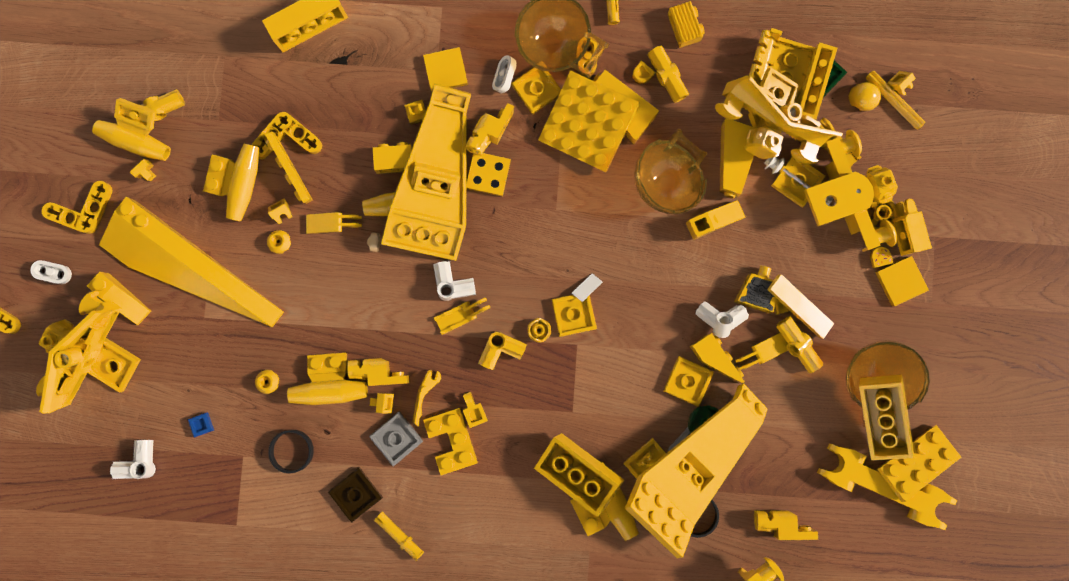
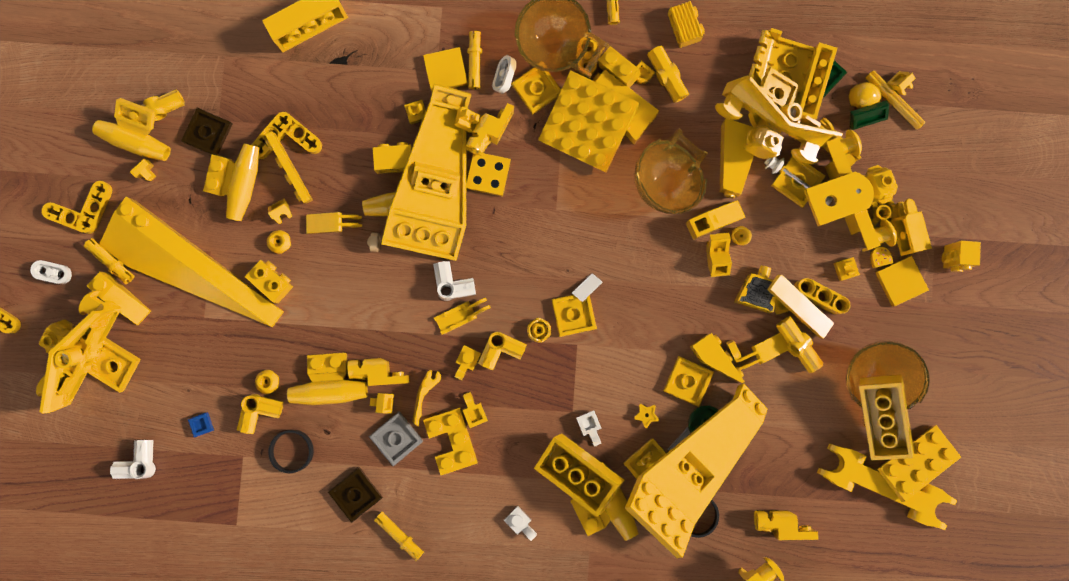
white piece [696,302,749,338] -> none
none -> yellow pin [83,238,134,284]
none -> dark brown tile [181,107,233,155]
none -> yellow piece [237,394,283,434]
none -> yellow brick [245,260,293,304]
none -> yellow tile [454,106,480,133]
none -> yellow plate [455,345,481,380]
none -> yellow pin [467,31,482,90]
none -> white plate [504,506,537,541]
none -> white plate [576,411,602,447]
none -> yellow brick [598,46,640,88]
none -> yellow plate [634,404,659,428]
none -> yellow brick [706,233,732,277]
none -> yellow tile [725,340,742,361]
none -> yellow tile [731,226,752,246]
none -> yellow beam [794,278,850,315]
none -> yellow tile [833,257,860,281]
none -> dark green tile [849,101,889,130]
none -> yellow brick [942,241,981,272]

